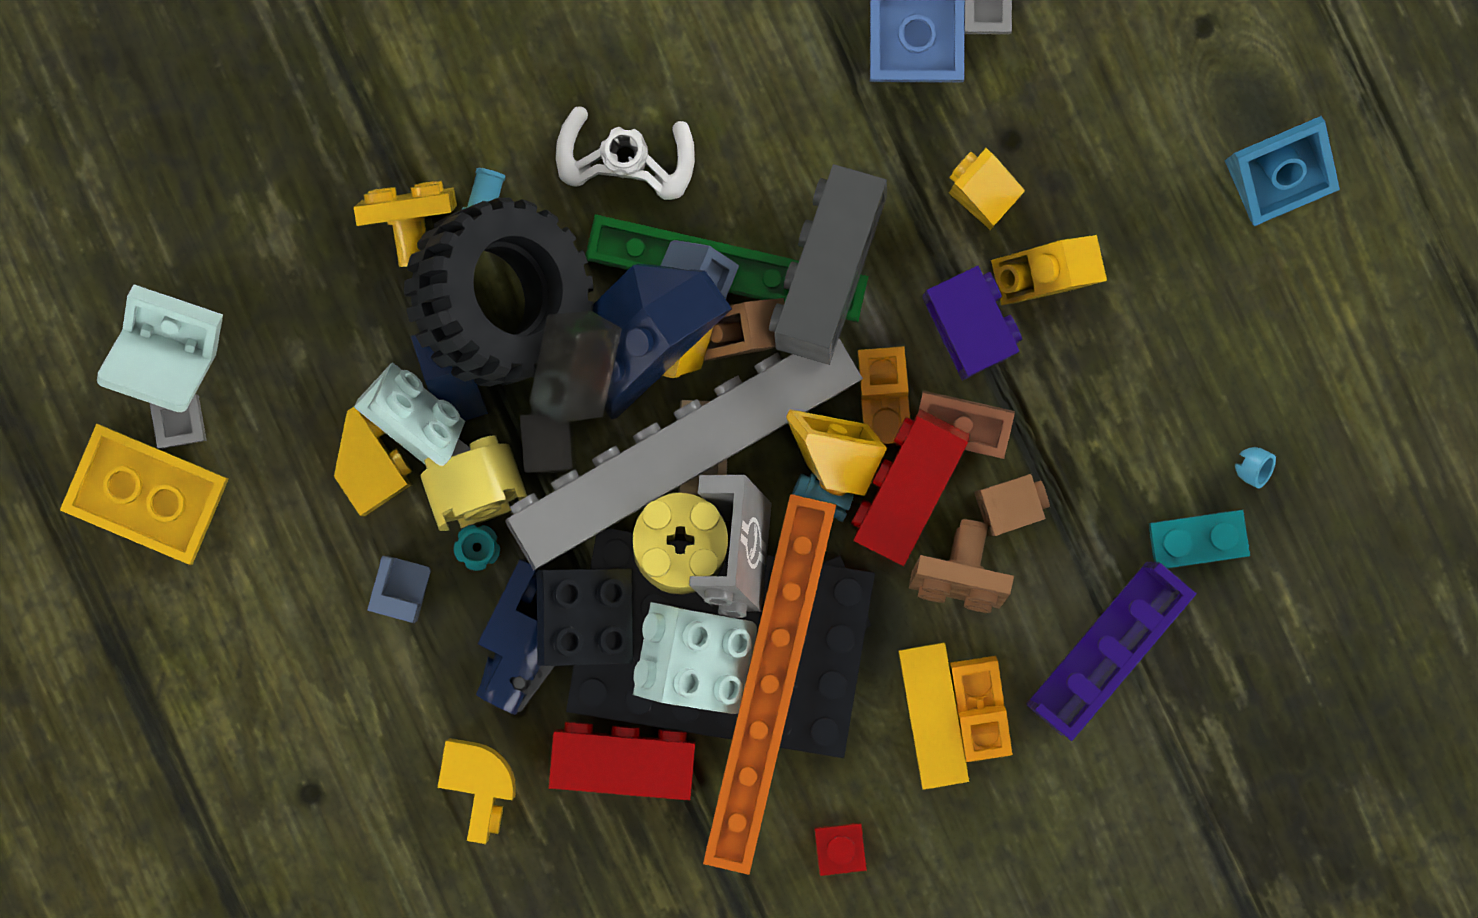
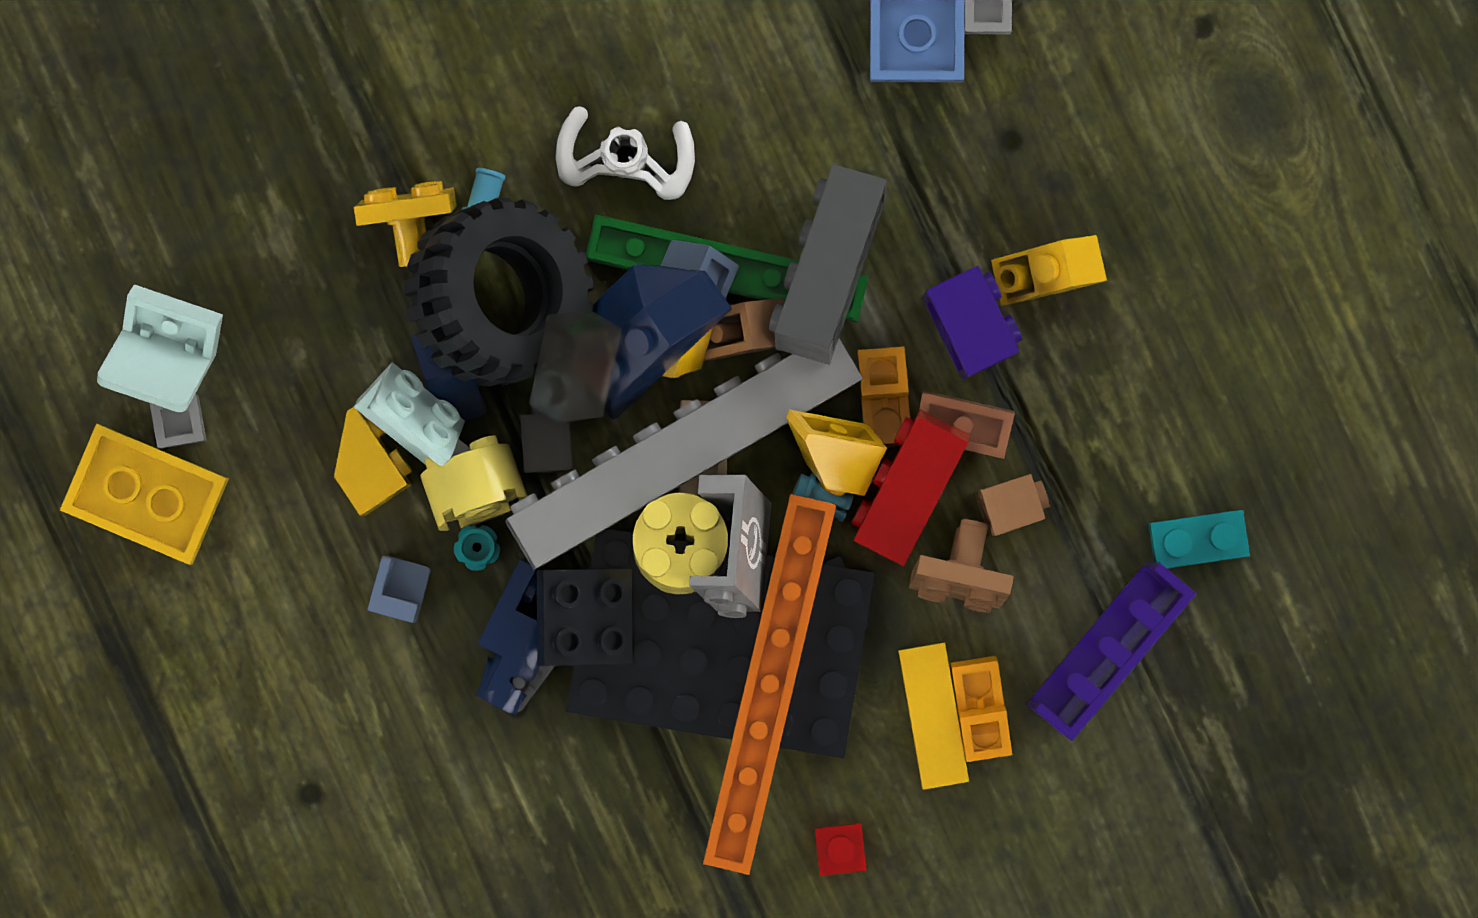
yellow brick [437,738,516,844] -> none
red brick [549,722,696,800] -> none
light aqua bracket [633,602,757,714] -> none
yellow slope [949,148,1025,230] -> none
dark azure slope [1225,116,1340,226] -> none
medium azure hinge [1235,447,1276,488] -> none

